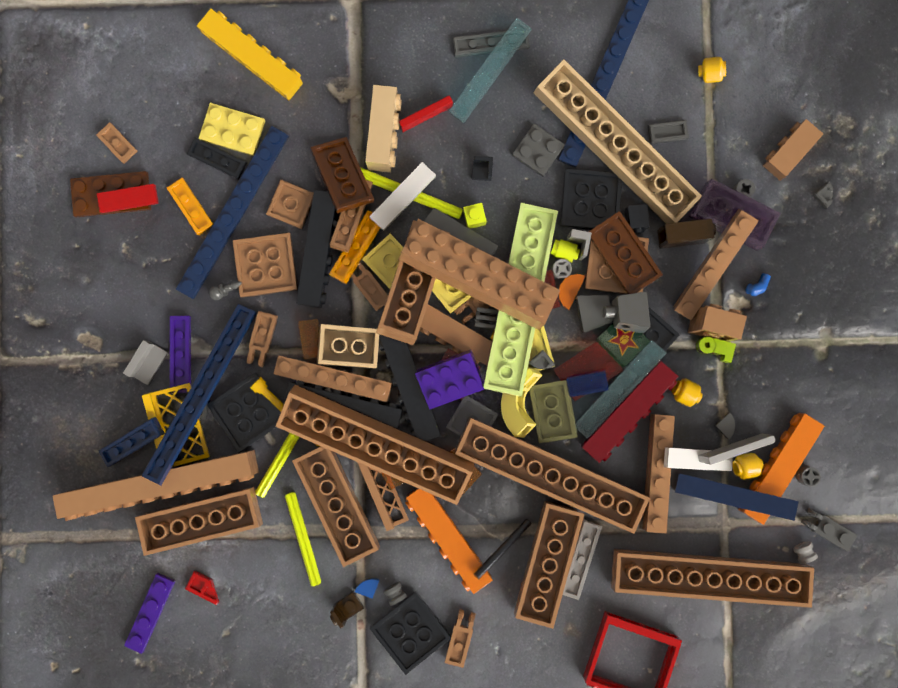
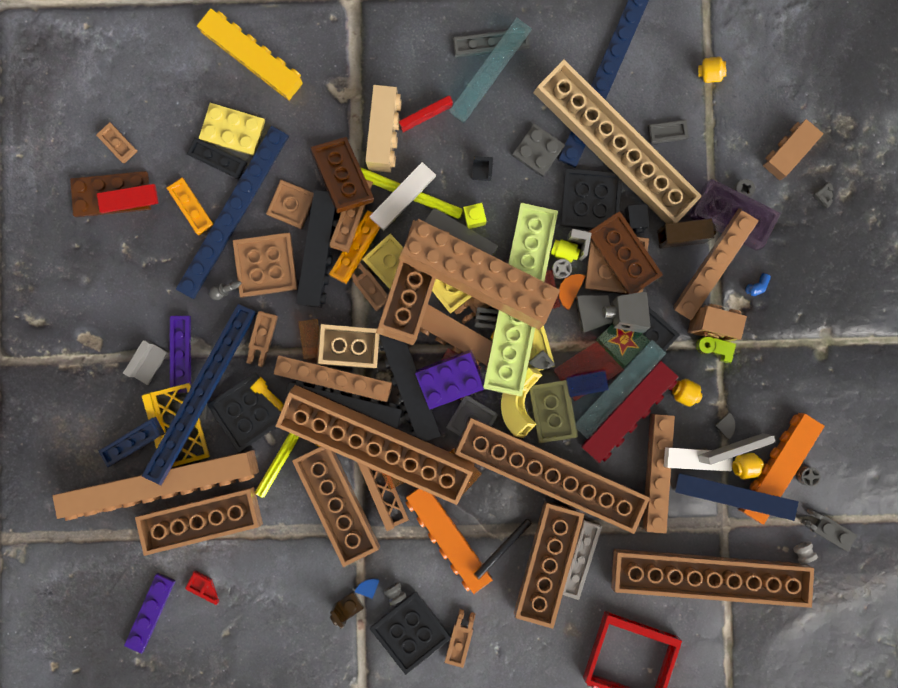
neon yellow axle [285,492,321,586] -> none

